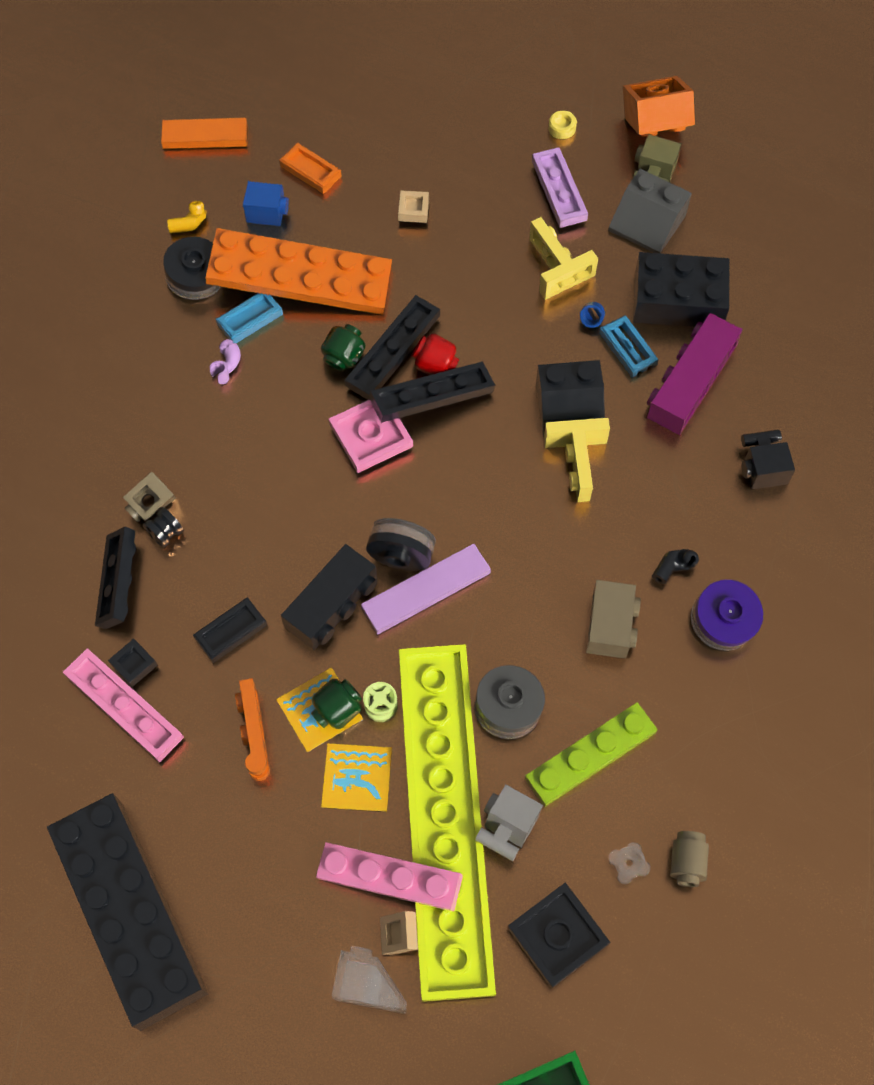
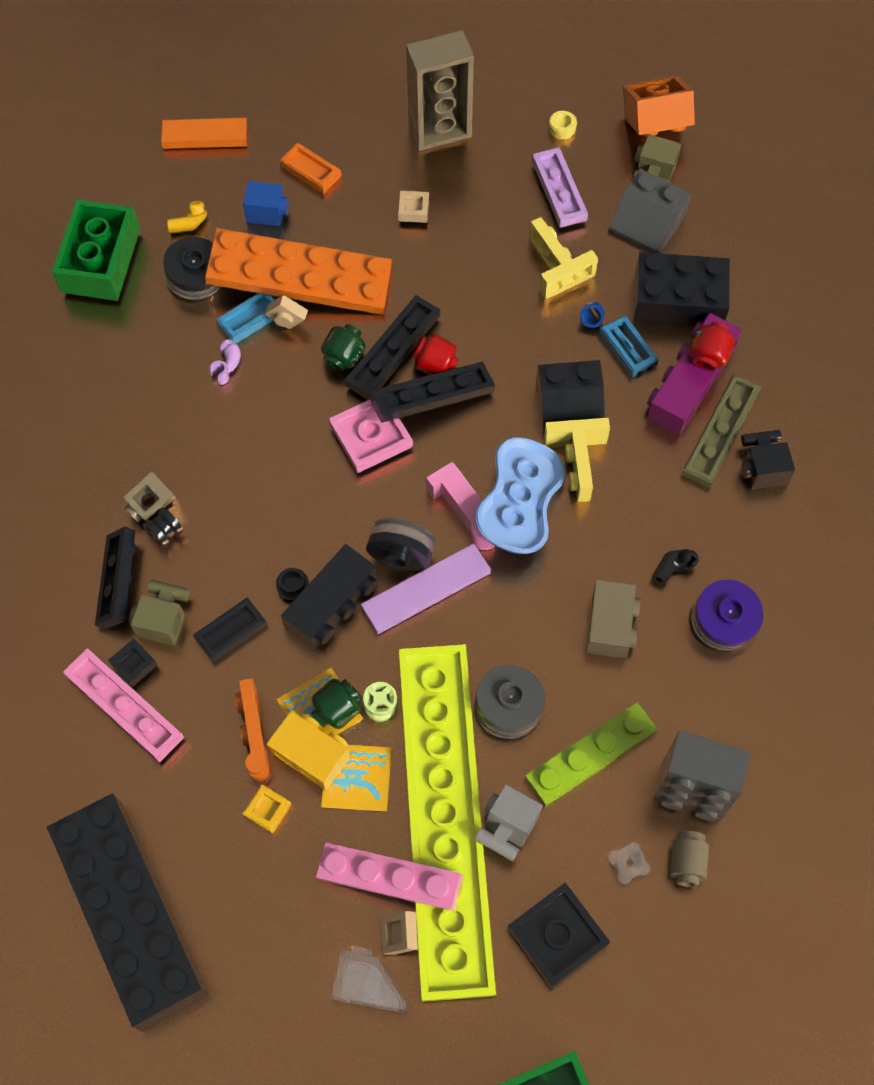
none -> green brick [52,199,140,301]
none -> olive brick [129,580,190,646]
none -> yellow tile [242,784,292,834]
none -> tan plate [265,295,308,329]
none -> yellow brick [266,711,350,791]
none -> black plate [276,568,309,600]
none -> dark tan brick [406,30,474,151]
none -> bright pink leg [426,462,495,550]
none -> light blue plate [476,437,566,554]
none -> dark grey brick [653,731,751,821]
none -> olive tile [681,374,762,488]
none -> red head [689,322,735,371]

